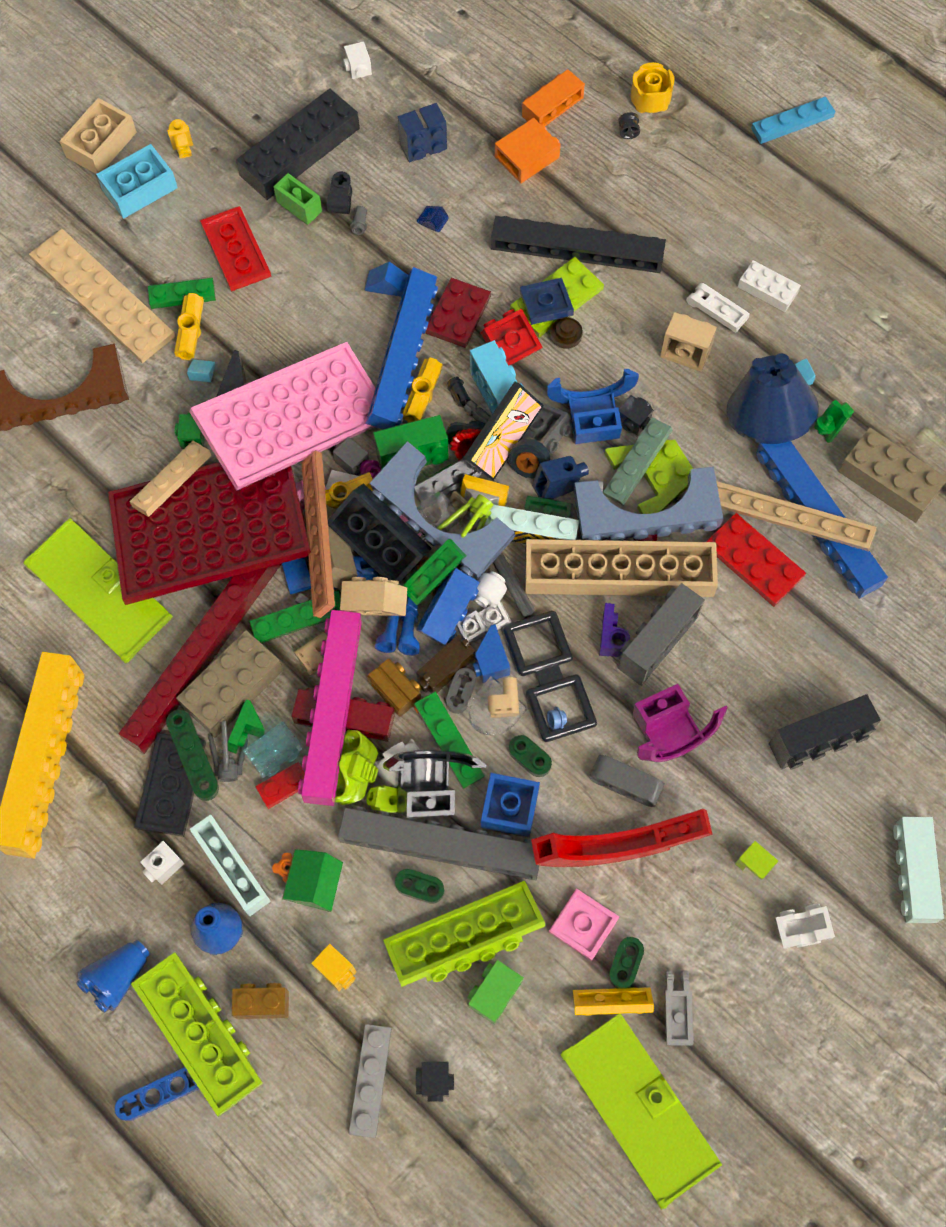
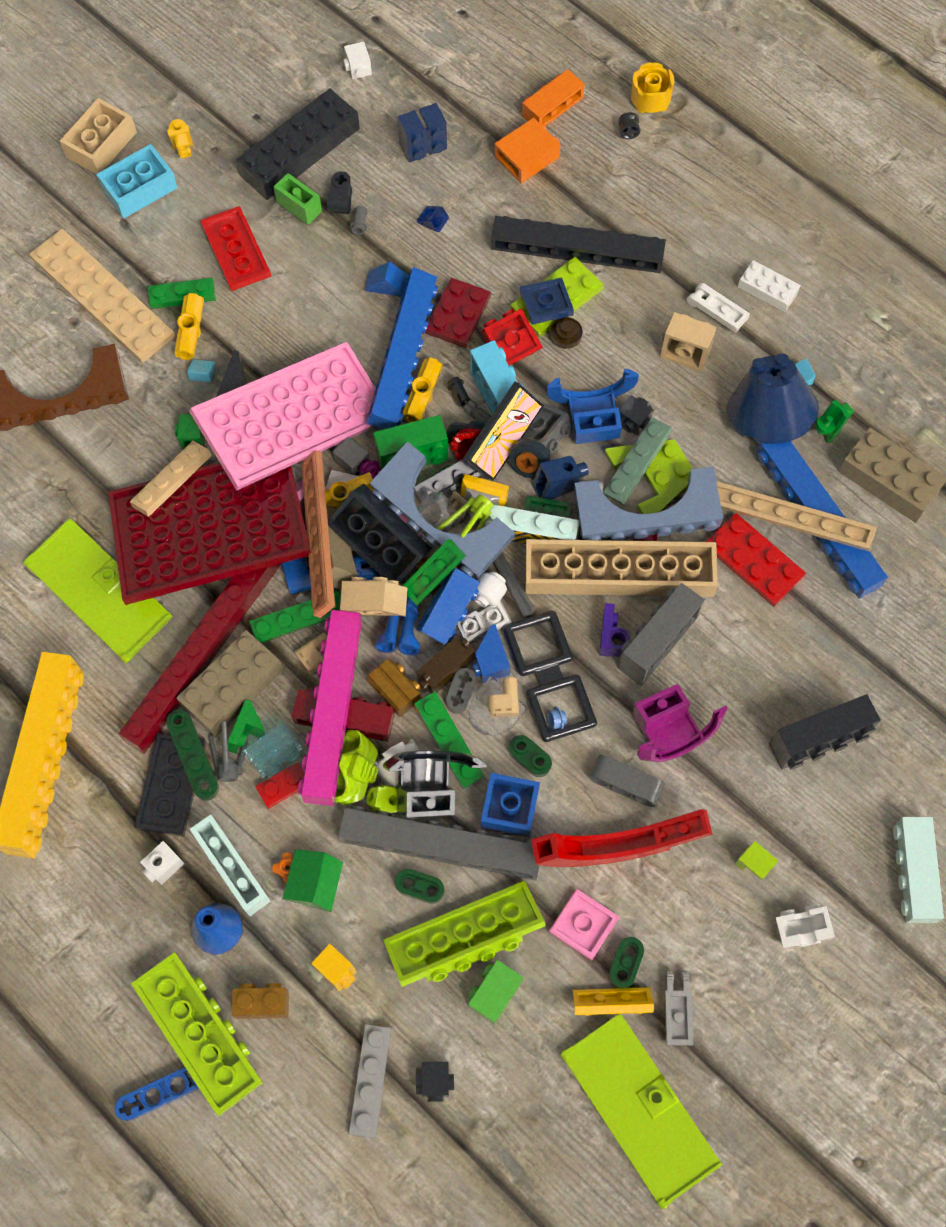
blue cone [76,940,150,1013] -> none
dark azure plate [751,97,835,144] -> none

